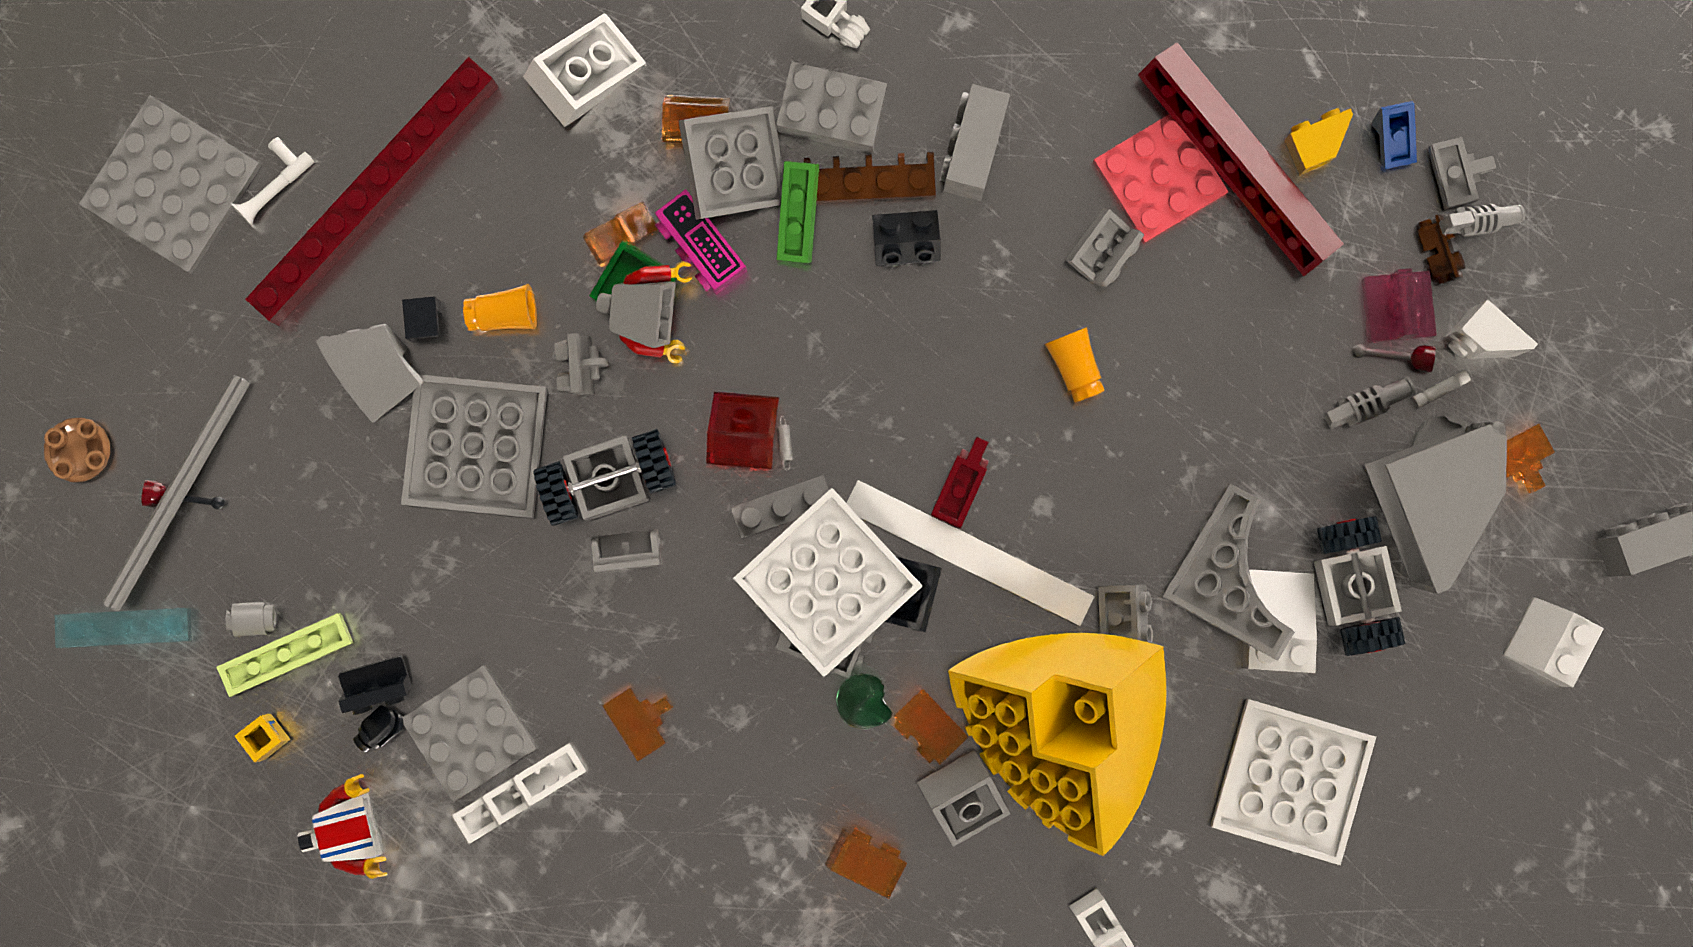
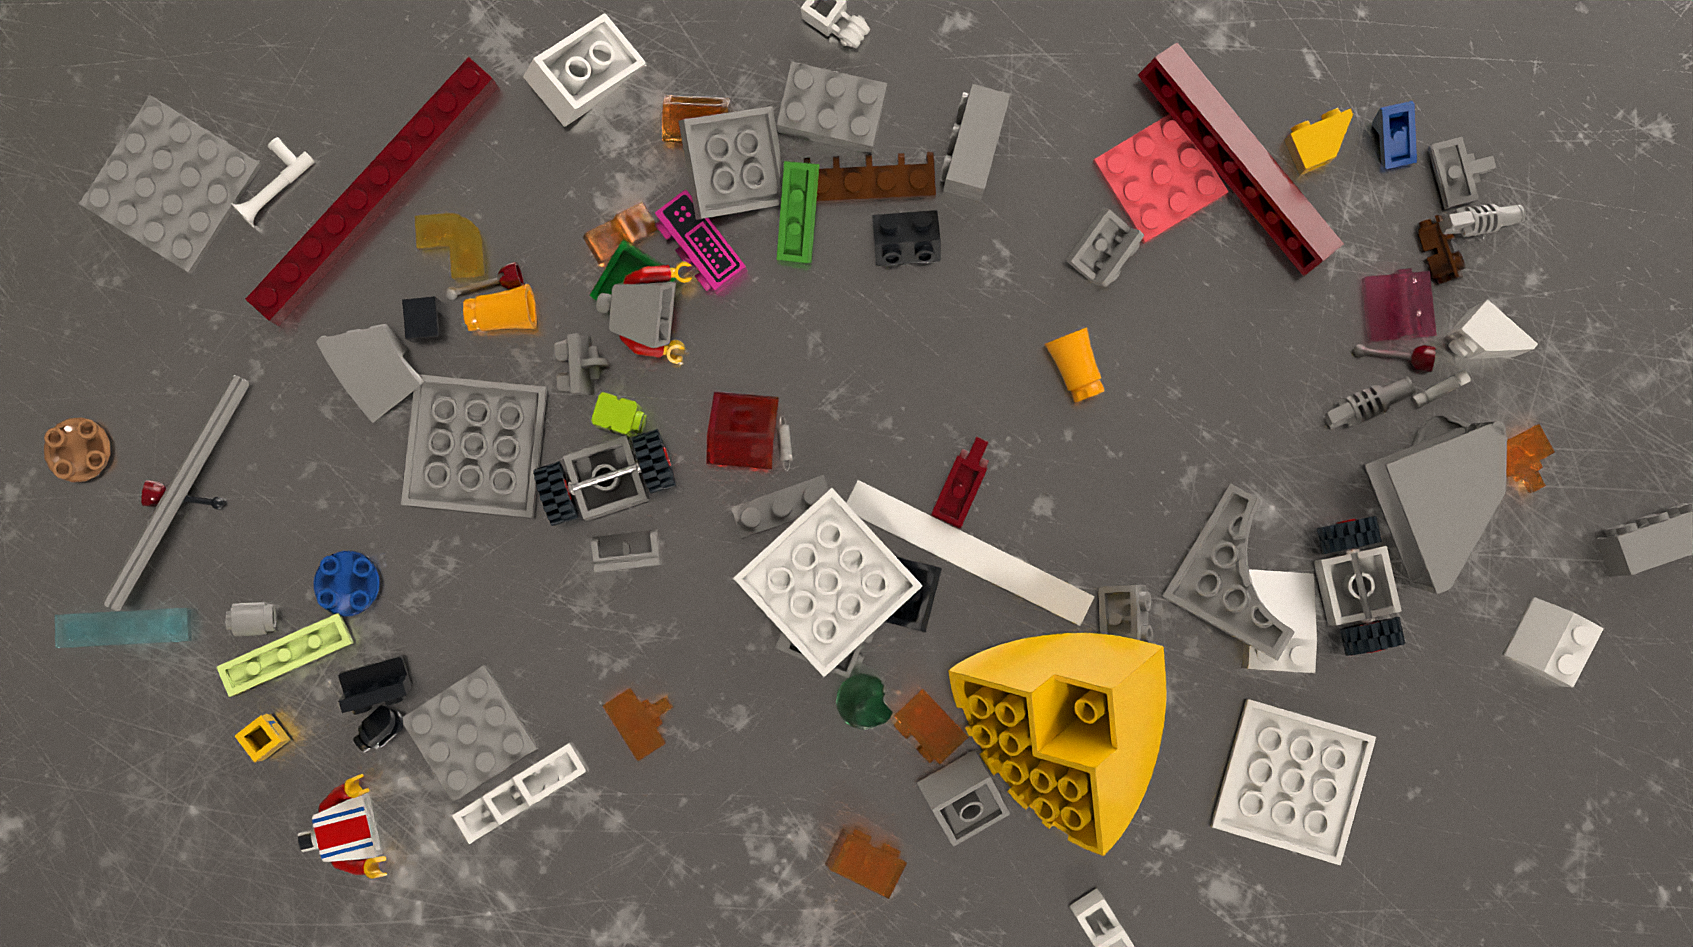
none -> blue dish [314,551,380,617]
none -> clear yellow plate [415,213,486,280]
none -> hinge [445,262,524,300]
none -> lime brick [591,392,647,439]

